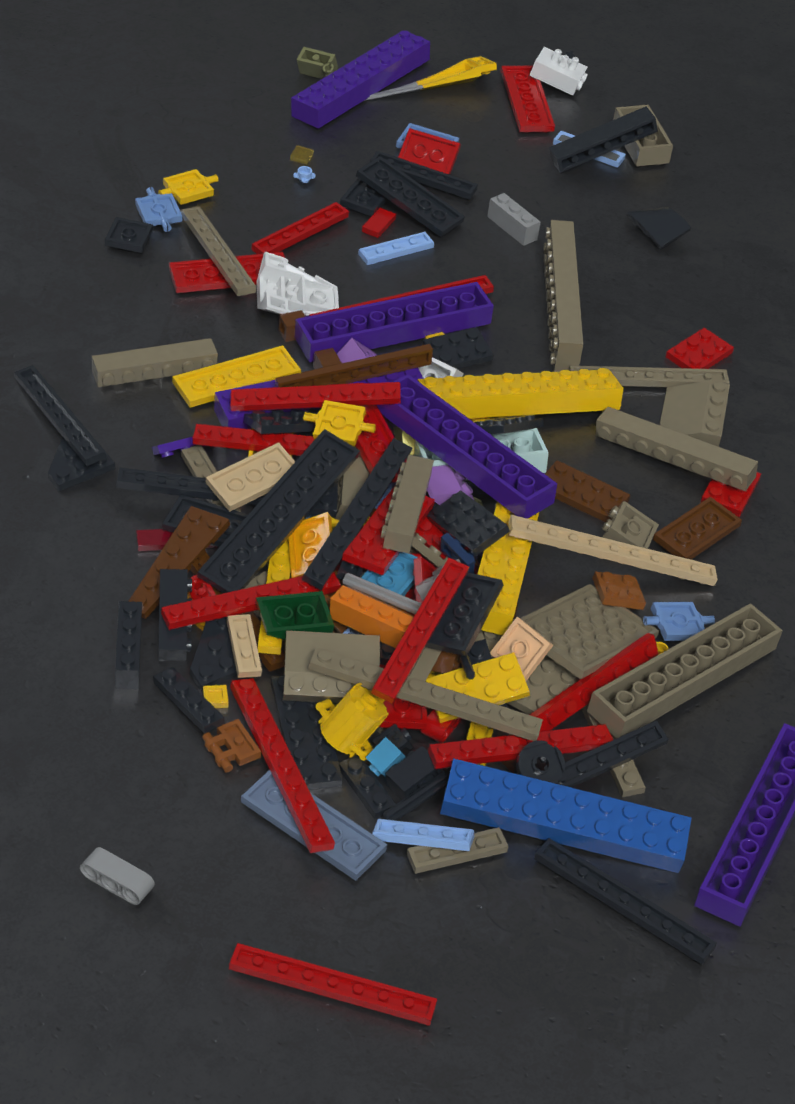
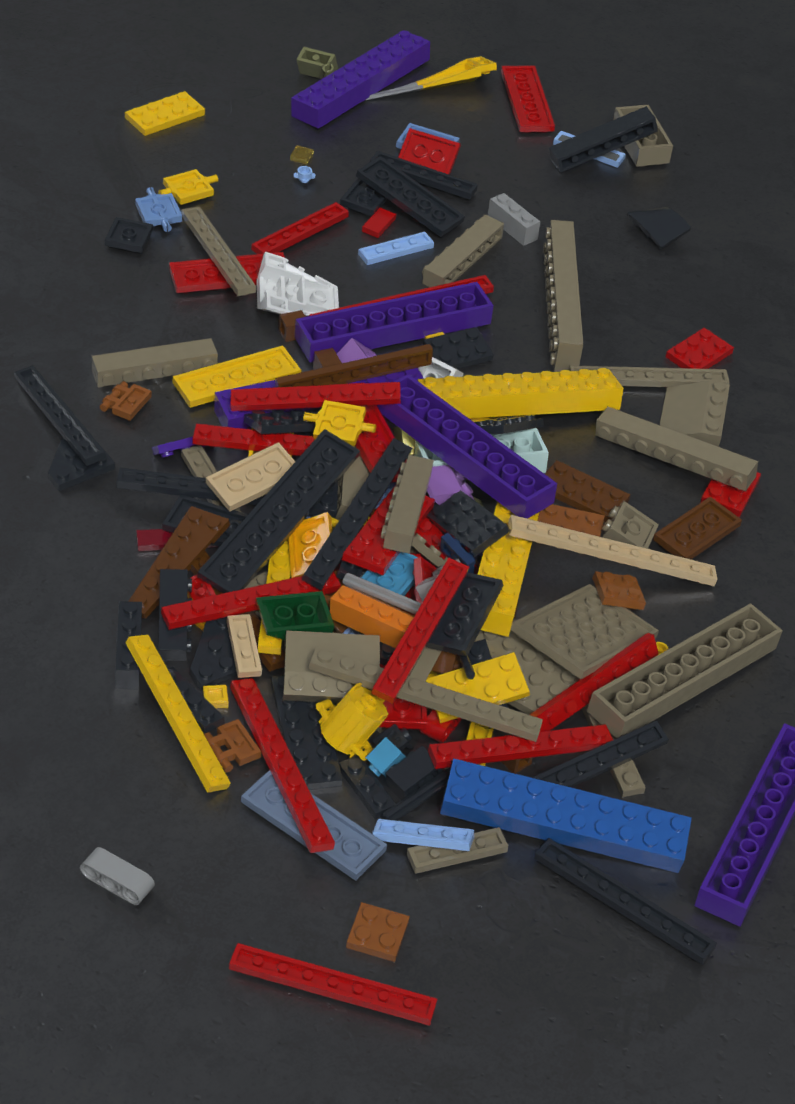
light nougat plate [490,617,553,681] -> none
black plate [516,740,565,784] -> none
white piece [530,47,588,95] -> none
medium blue plate [643,602,715,641] -> none
none -> dark orange plate [100,381,152,421]
none -> yellow plate [125,91,205,136]
none -> yellow plate [125,635,231,793]
none -> dark orange plate [346,902,410,962]
none -> dark tan brick [422,215,504,287]
none -> dark orange plate [537,504,605,537]

